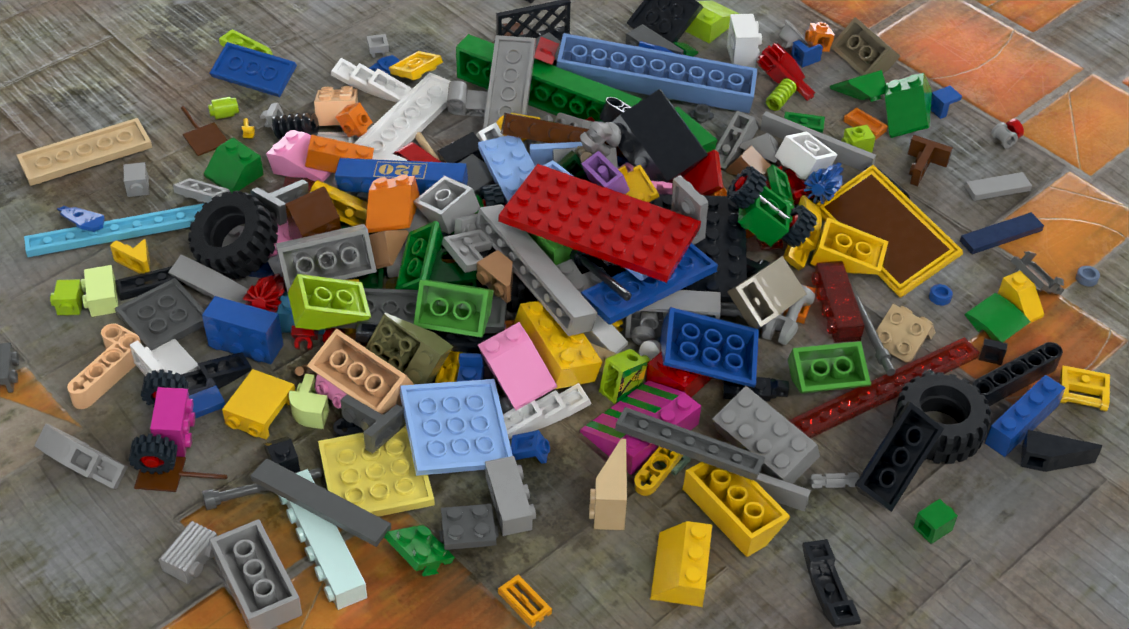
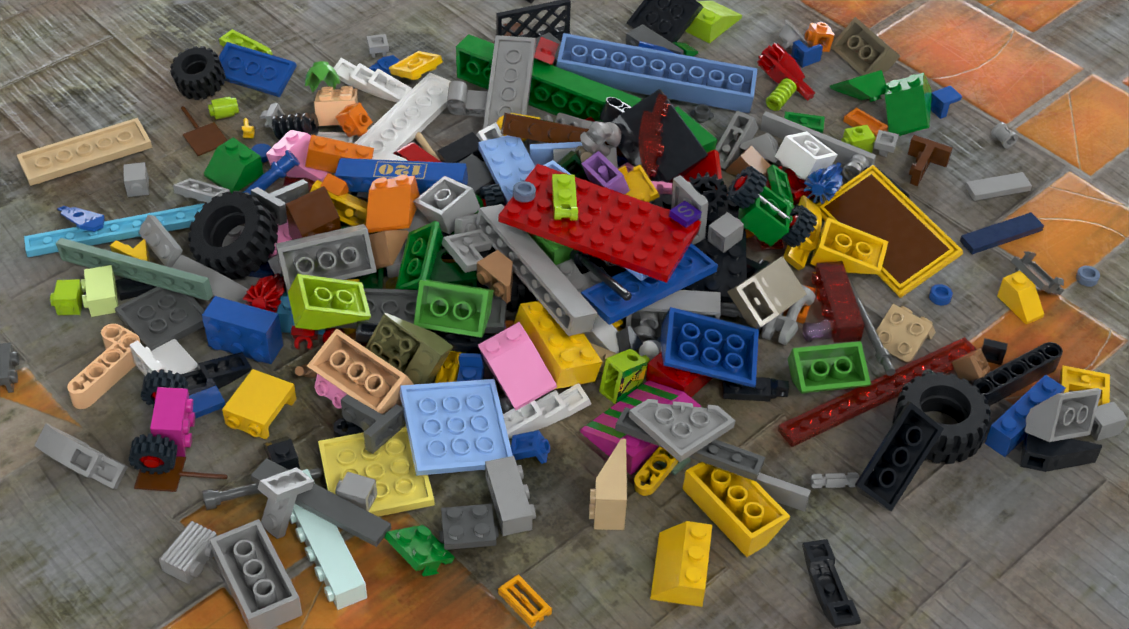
yellowish green brick [289,374,329,429] -> none
light grey brick [712,386,820,484] -> none
white brick [727,14,762,68] -> none
green brick [913,499,958,544] -> none
green slope [964,293,1031,342] -> none
red tile [1005,119,1024,138] -> none
none -> sand green plate [56,238,213,301]
none -> light grey plate [139,215,183,268]
none -> black tyre [170,46,226,100]
none -> blue pin [243,150,300,194]
none -> blue tile [251,144,271,163]
none -> light grey bracket [257,467,314,539]
none -> bright green piece [305,61,340,92]
none -> orange slope [321,173,349,196]
none -> light grey brick [335,472,377,512]
none -> sand blue tile [513,181,536,202]
none -> lime plate [552,174,578,221]
none -> black slope [616,325,643,352]
none -> light grey plate [629,399,735,462]
none -> clear red slope [639,94,670,180]
none -> dark purple tile [669,201,702,228]
none -> black gear [689,172,728,217]
none -> light grey brick [708,212,744,253]
none -> clear purple bush [803,319,831,342]
none -> light grey wheel [842,154,870,181]
none -> light grey tile [874,130,899,157]
none -> medium nougat slope [952,348,991,381]
none -> light grey slope [1025,388,1102,442]
none -> light grey brick [1091,402,1127,441]

